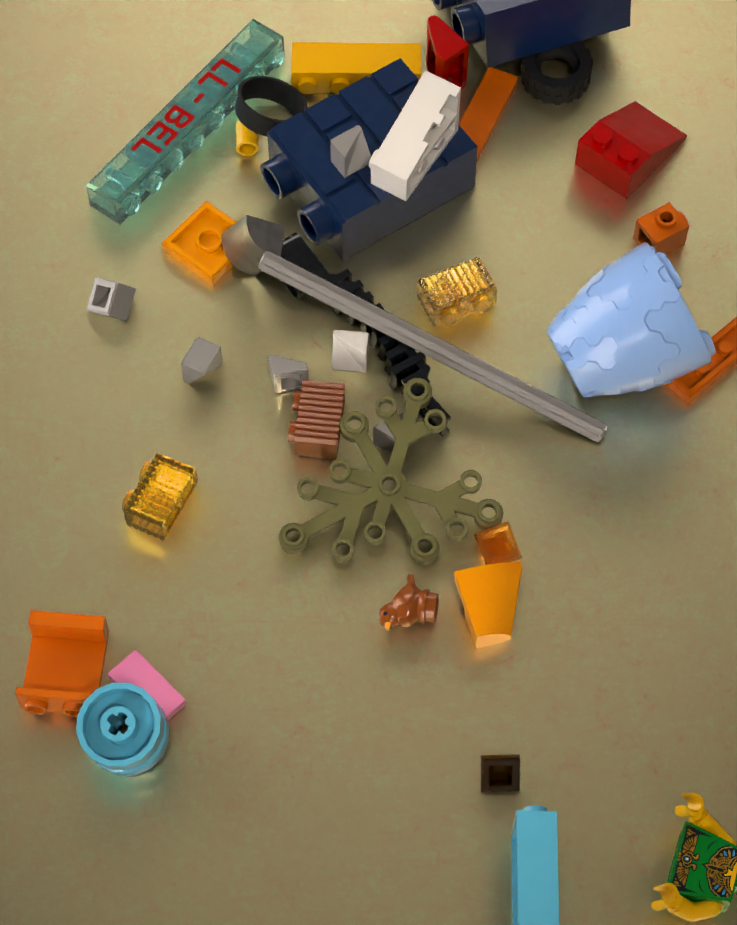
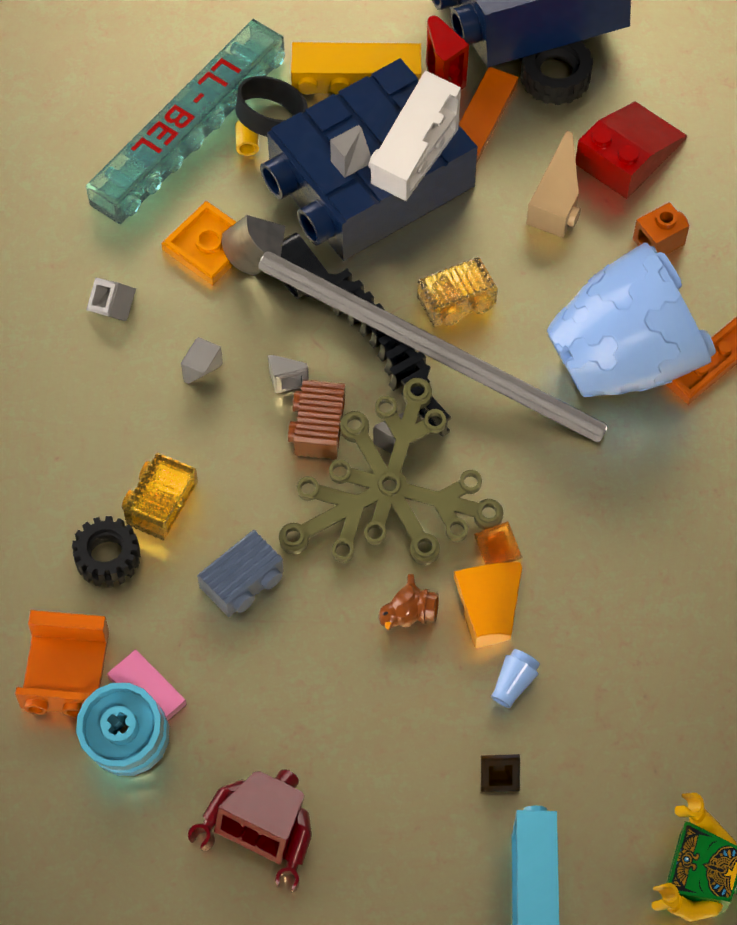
white slope [332,330,369,373] -> none
none -> black tyre [72,516,141,587]
none -> dark red torso [188,769,312,893]
none -> sand blue brick [197,530,284,617]
none -> light blue cone [491,649,540,708]
none -> tan slope [526,131,581,238]

